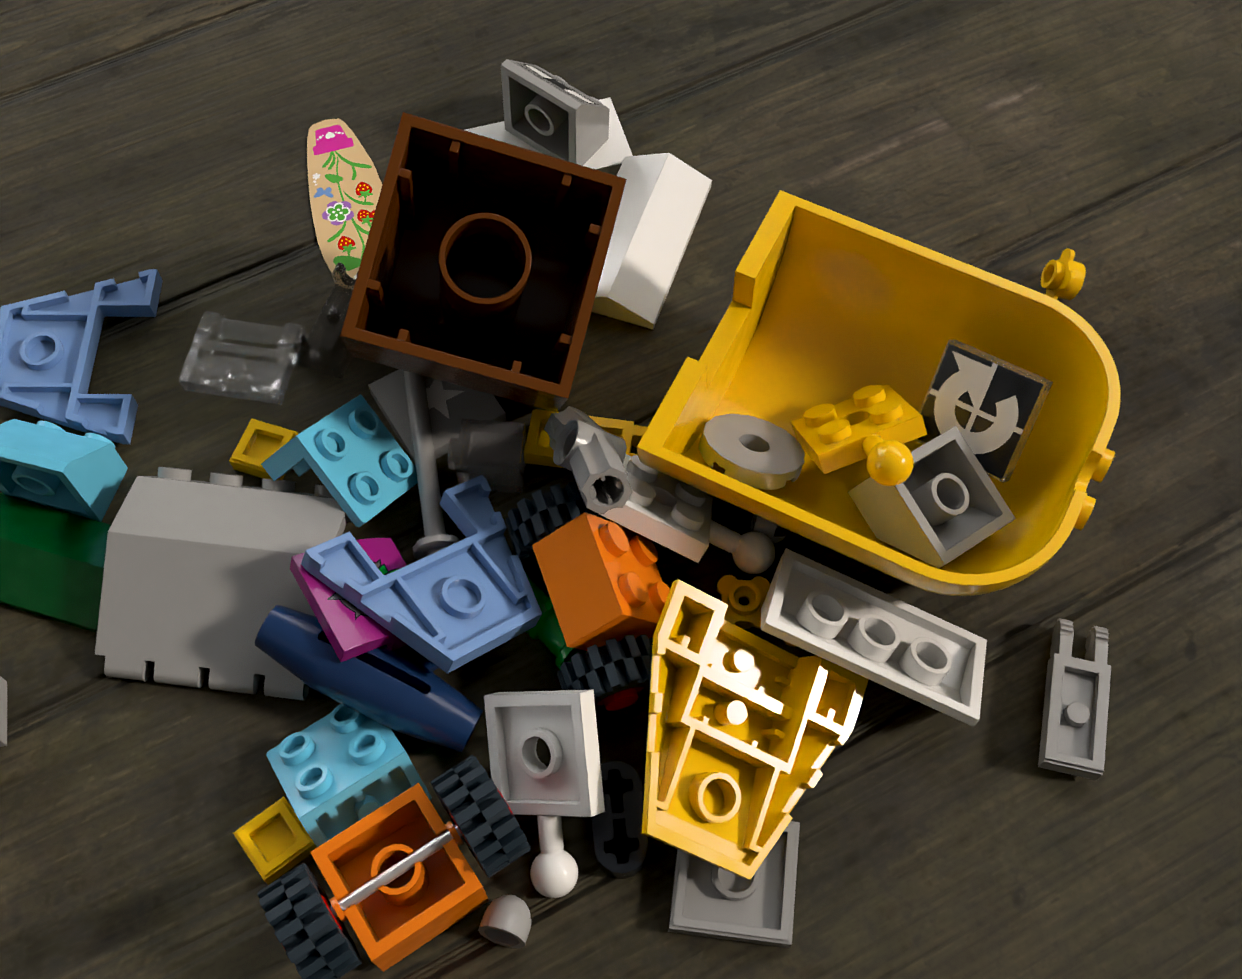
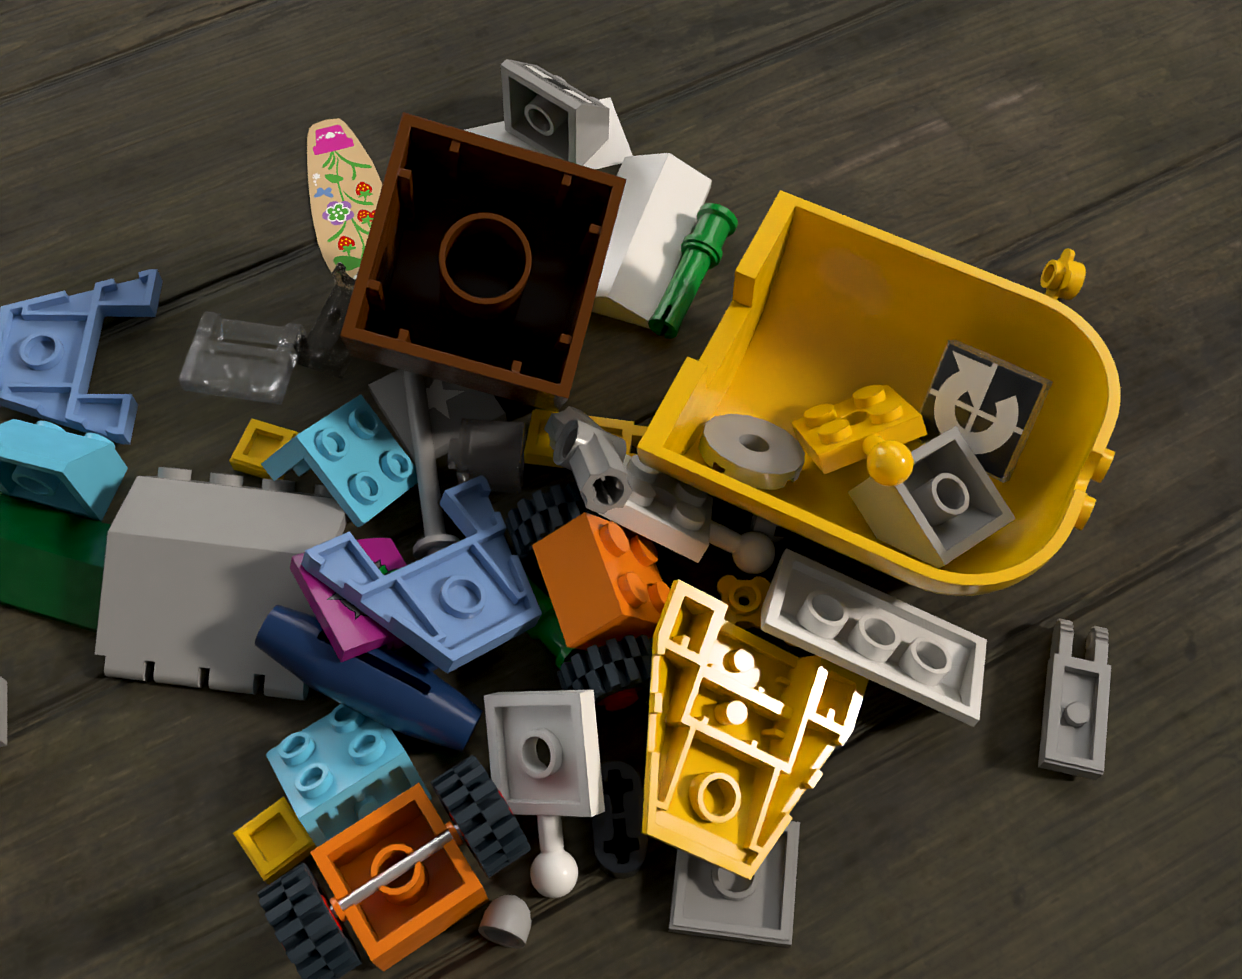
none -> green pin [648,203,738,339]

